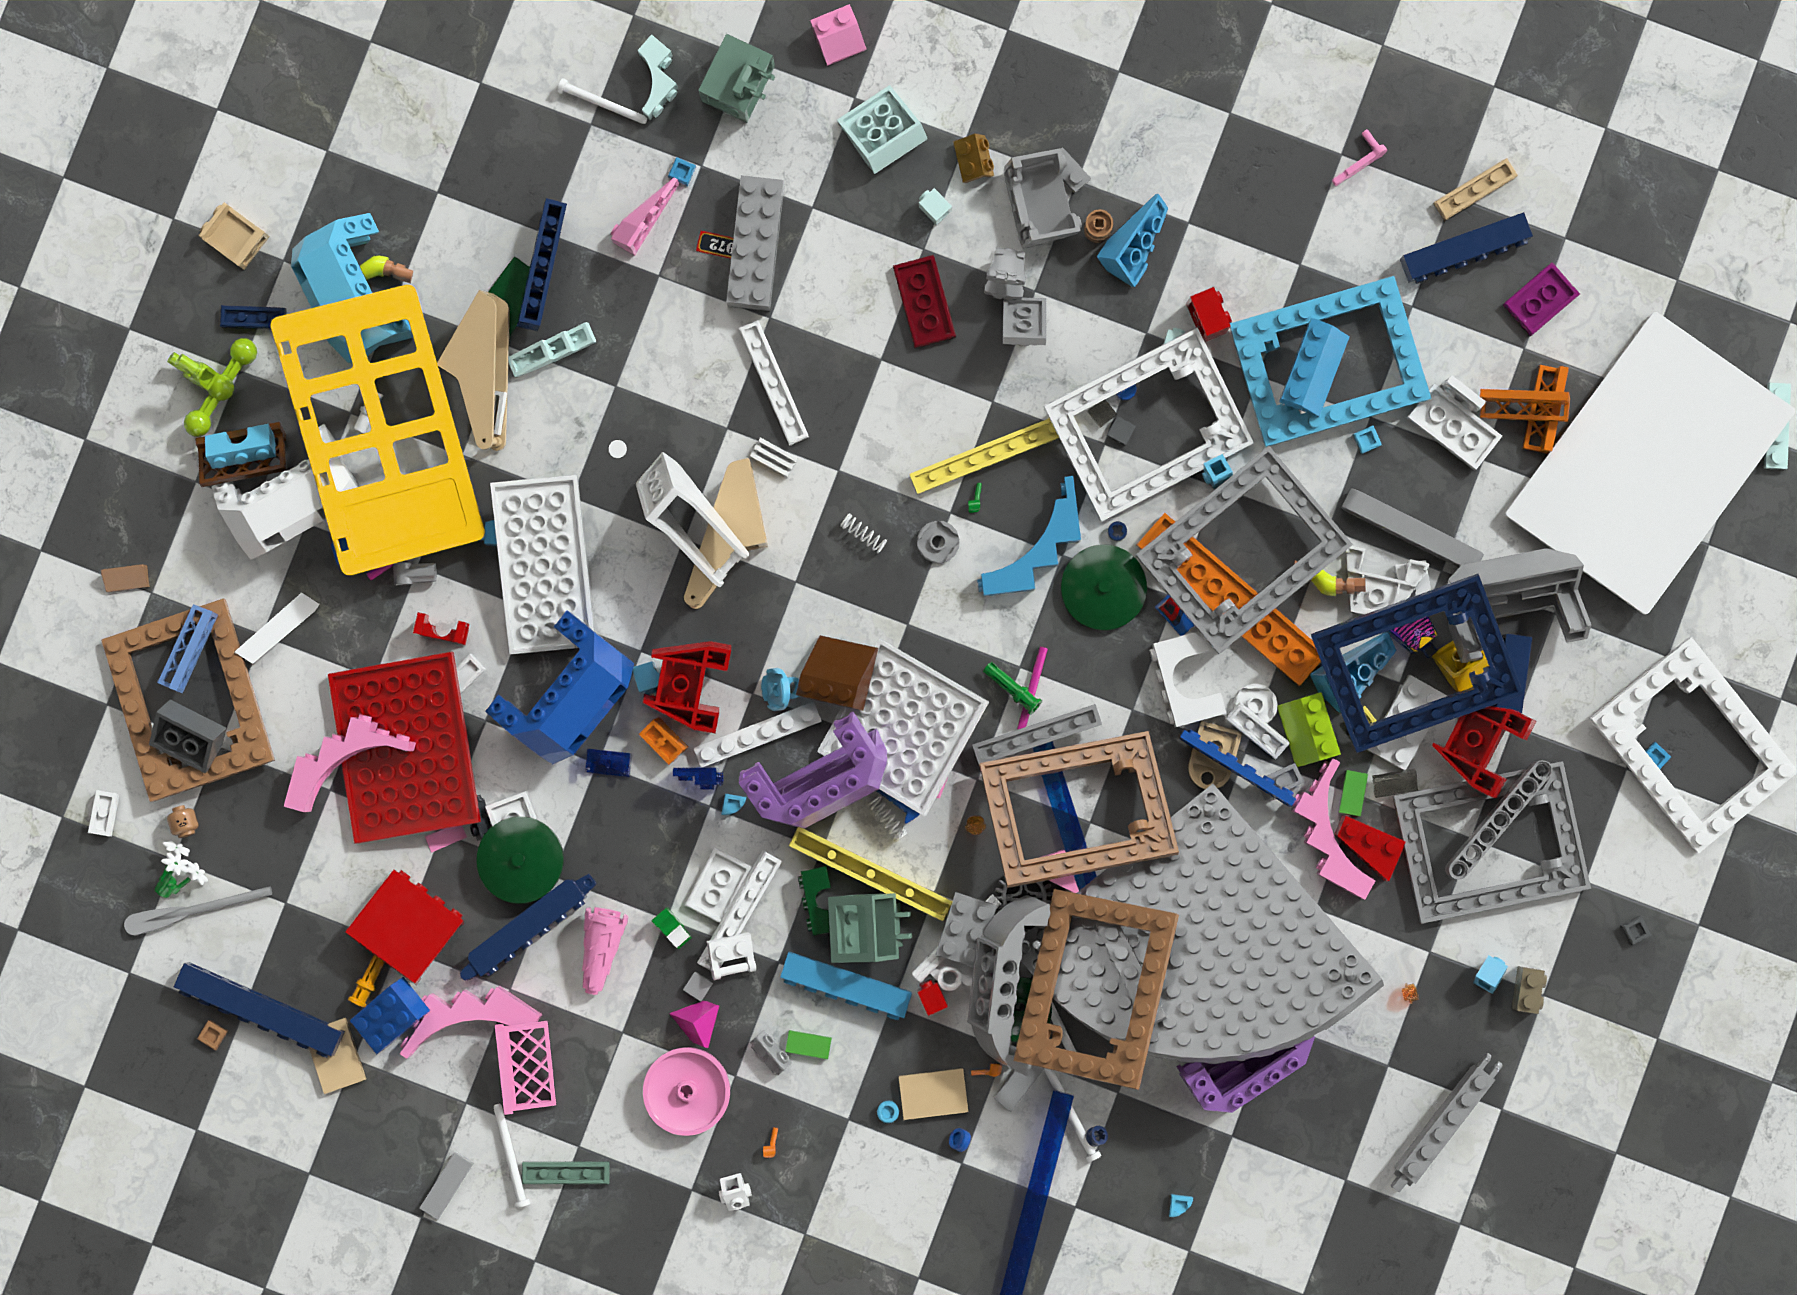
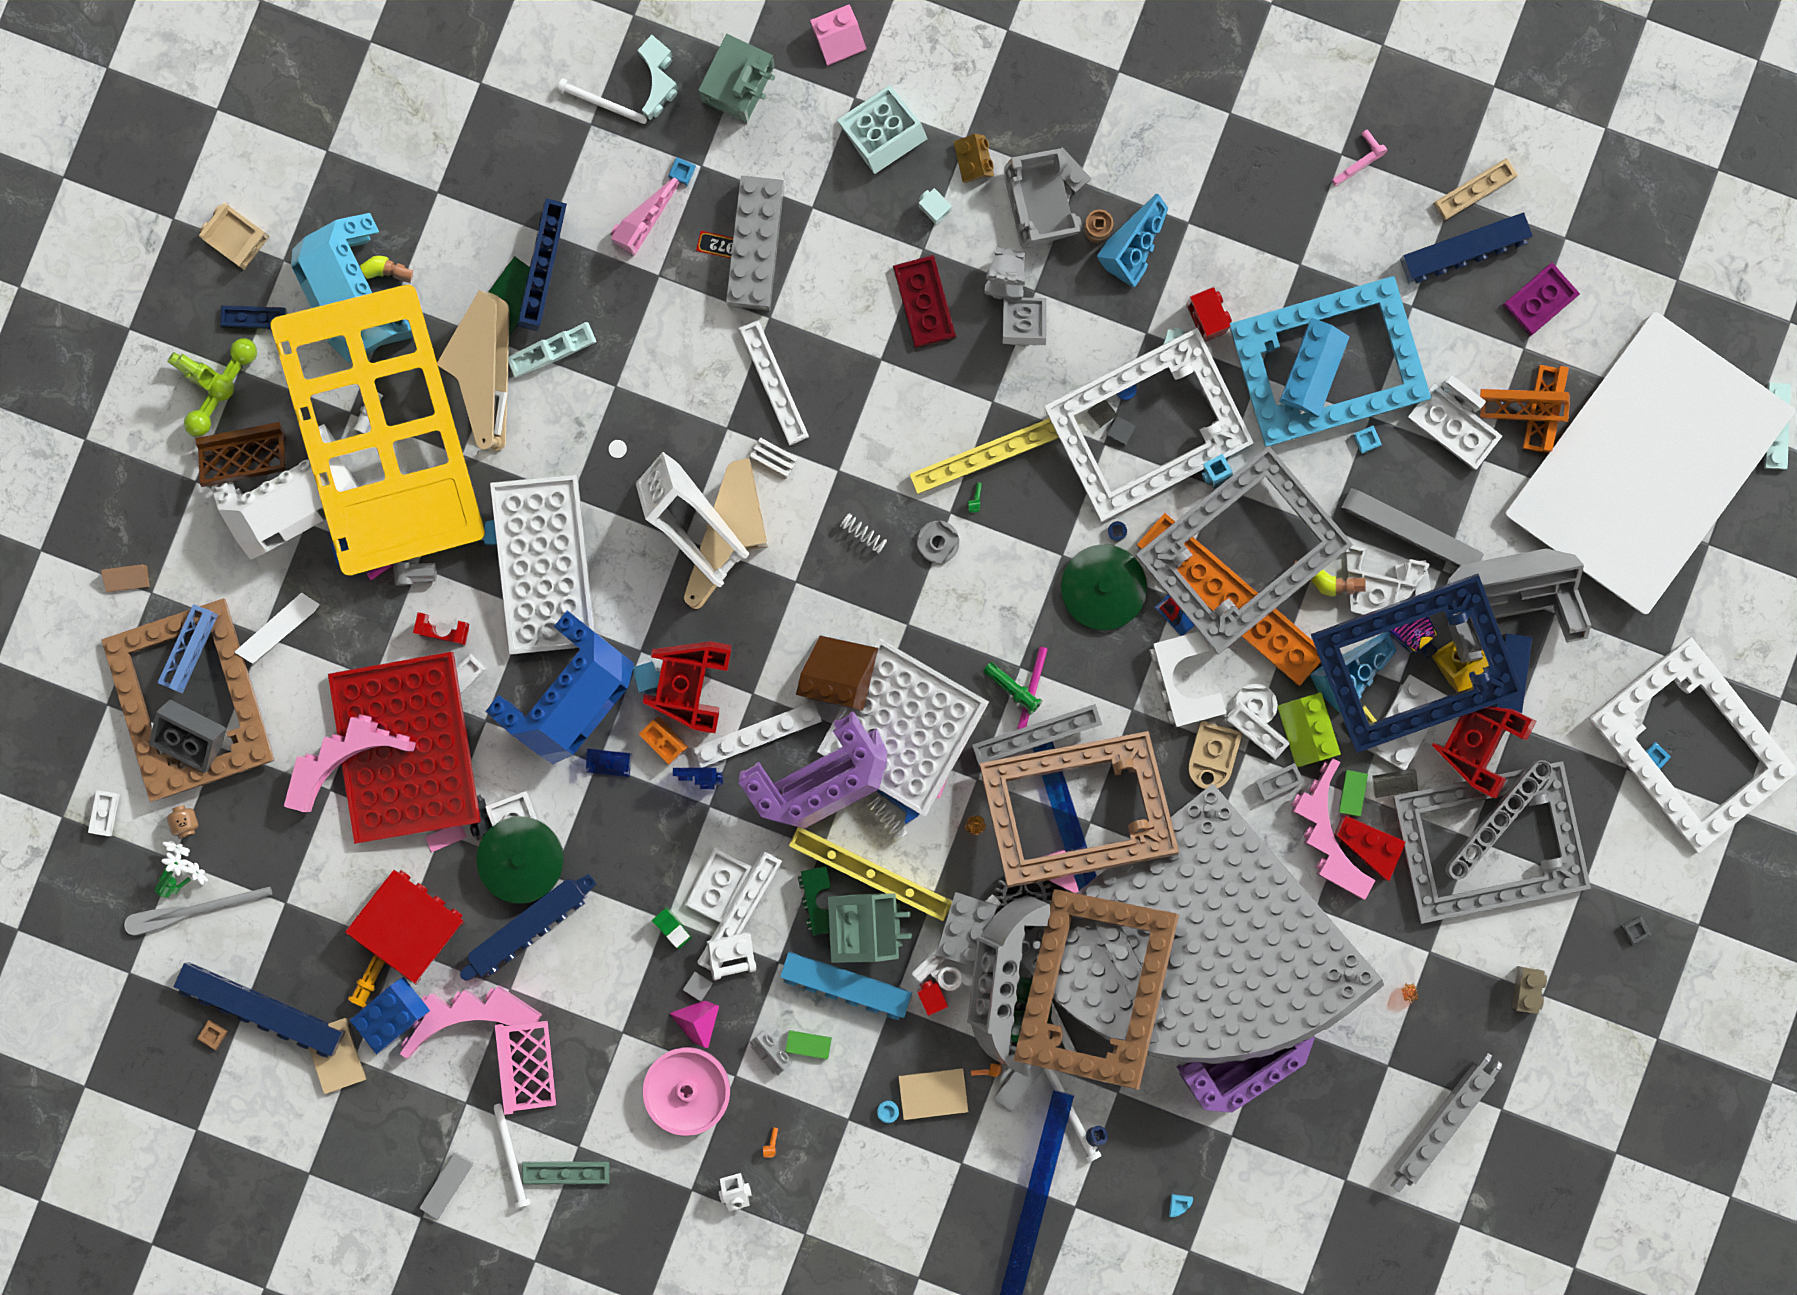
medium azure arch [205,424,276,469] -> none
bright pink cone [582,907,628,995] -> none
medium azure tile [721,794,747,815] -> none
medium azure tile [761,668,799,711] -> none
blue tile [949,1128,971,1152] -> none
dark azure arch [977,476,1081,597] -> none
blue plate [1179,729,1296,807] -> none
medium azure brick [1474,955,1508,994] -> none

